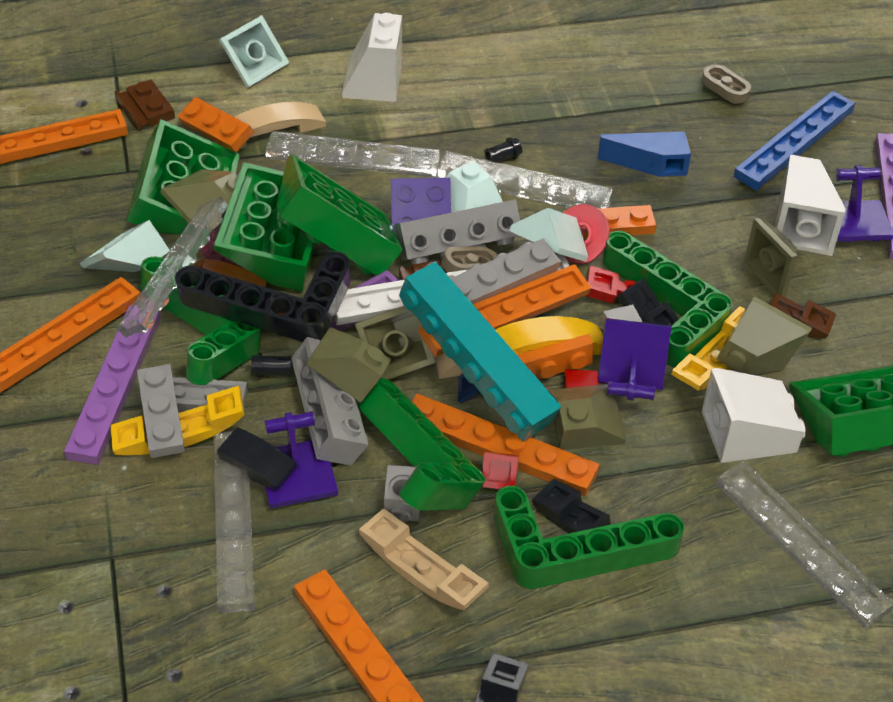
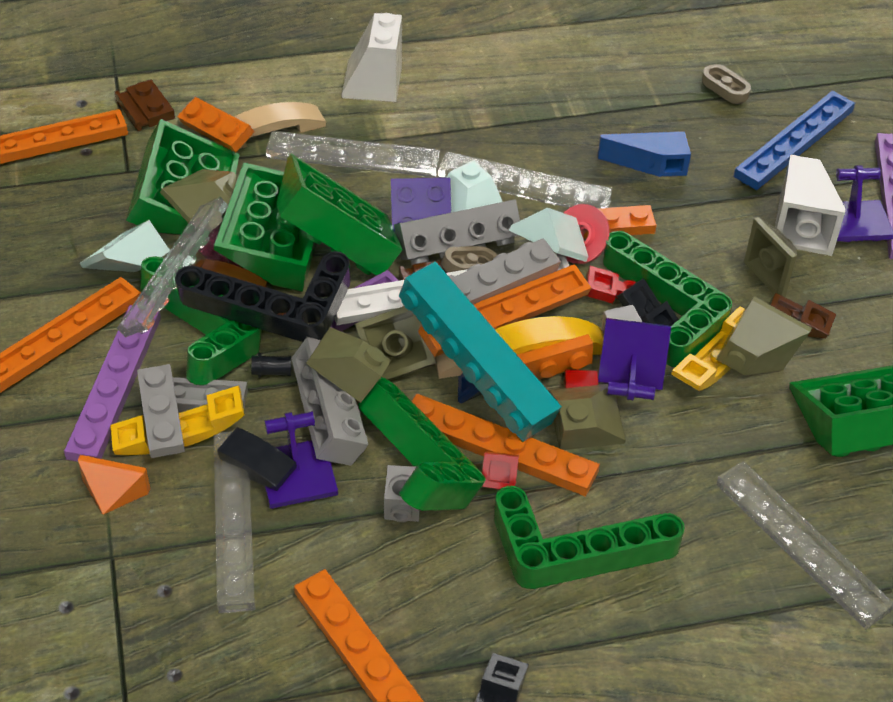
light aqua slope [219,15,290,88] -> none
tan slope [359,508,489,610] -> none
black pin [484,137,523,166] -> none
black slope [532,479,611,534] -> none
white slope [701,368,805,463] -> none
none -> orange slope [78,455,150,515]

